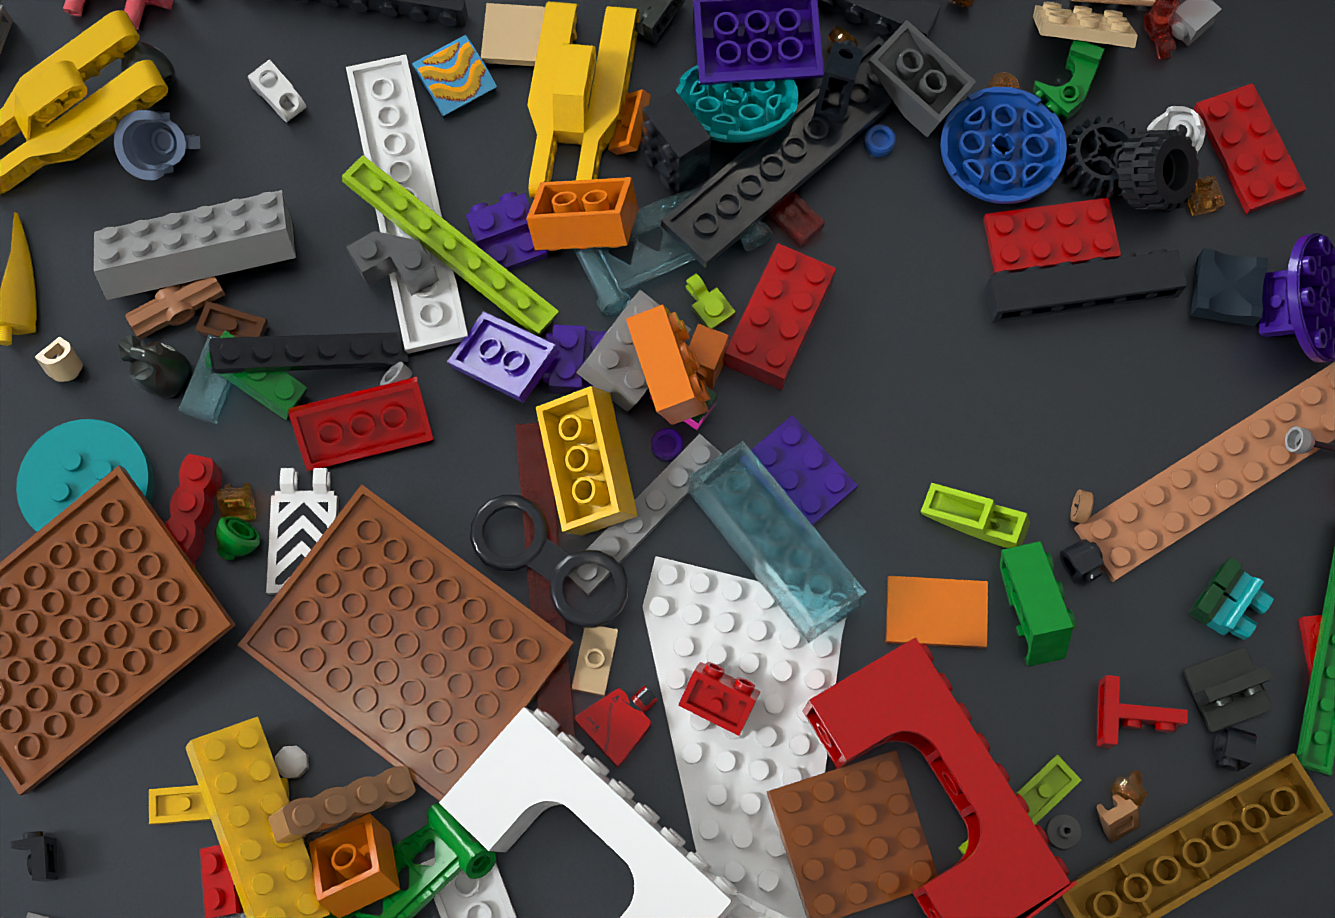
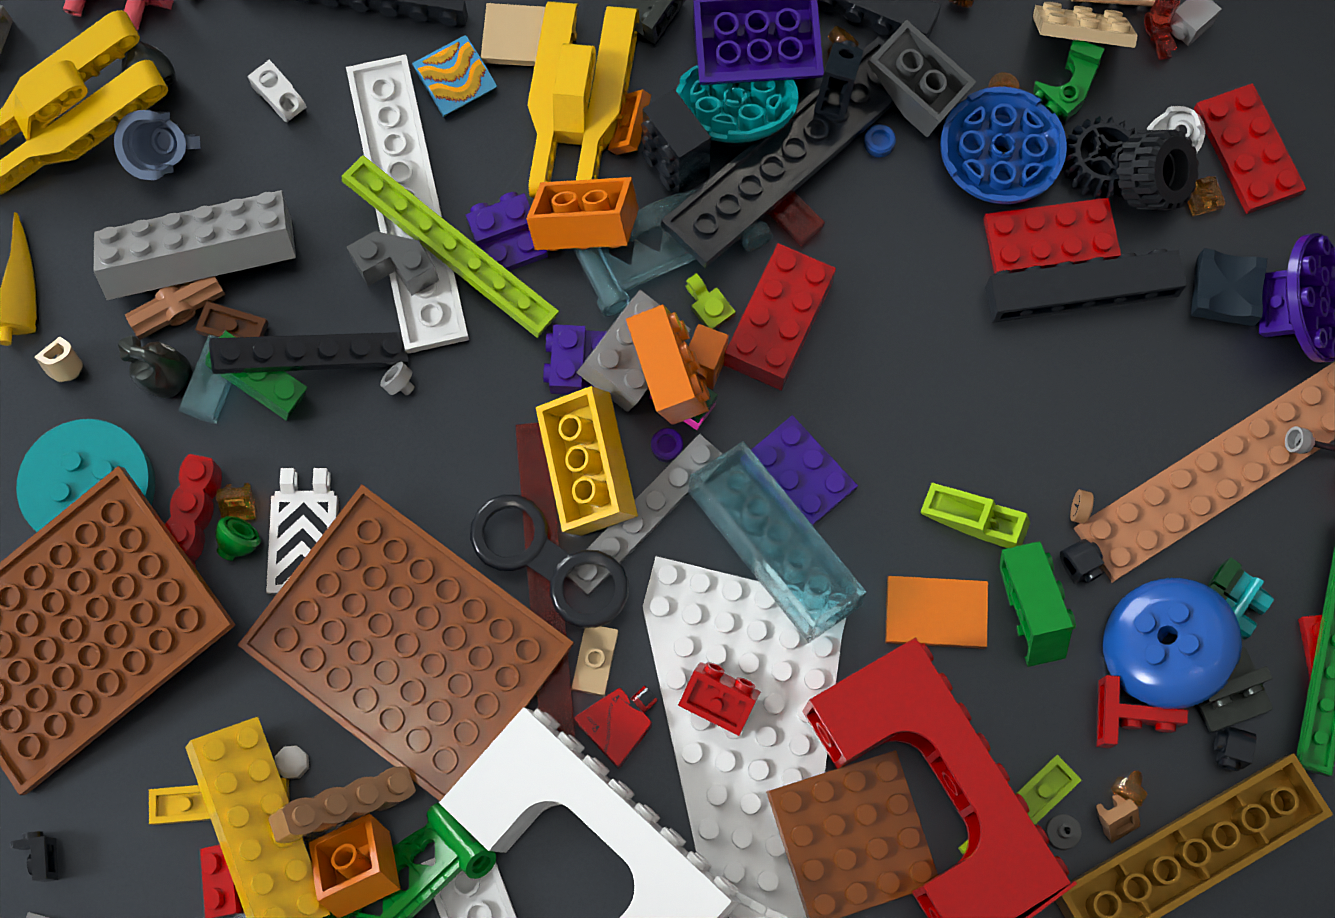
red plate [288,377,434,471] -> none
plate [447,311,560,403] -> none
none -> blue brick [1103,578,1242,709]

